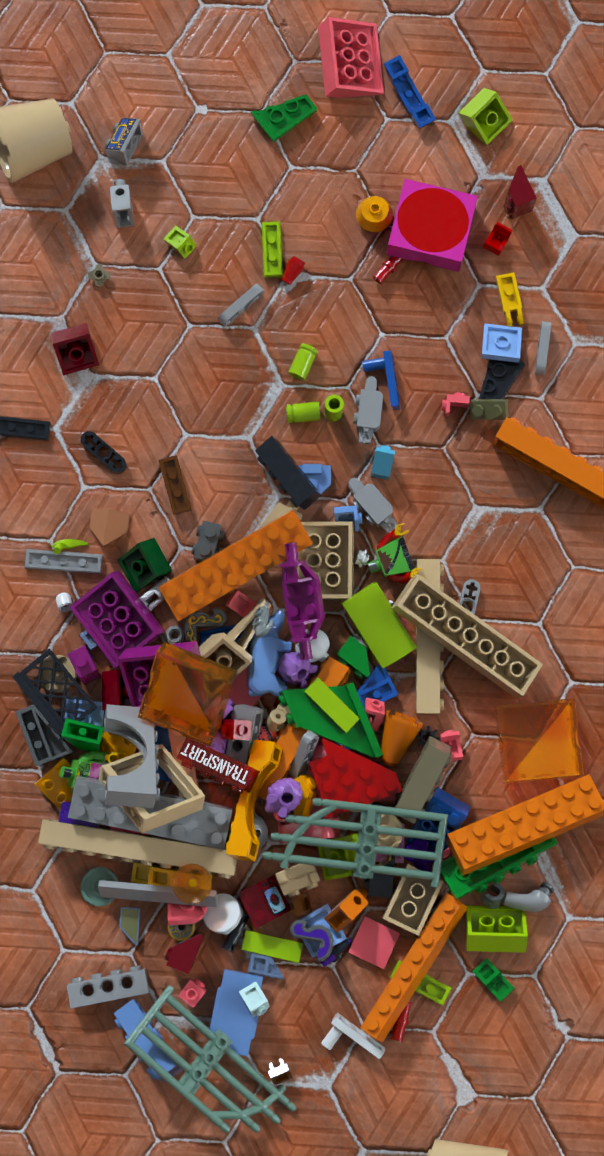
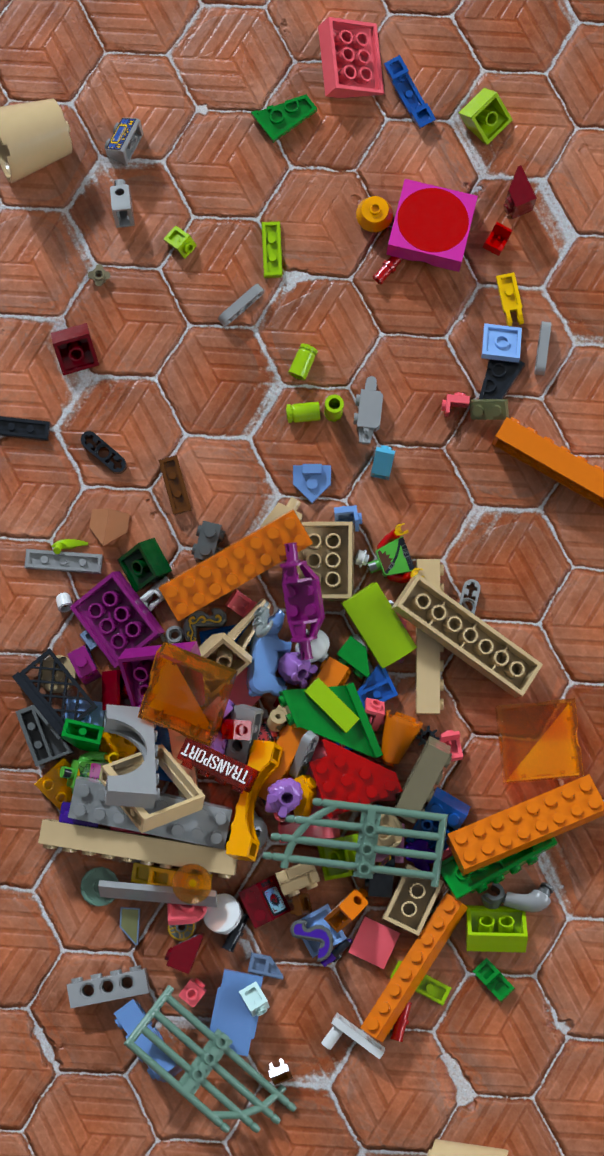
lime tile [241,930,303,963] -> none
black brick [255,436,322,510] -> none
red cone [281,256,305,285] -> none
light grey hinge [348,477,397,533] -> none
blue piece [362,350,401,410] -> none

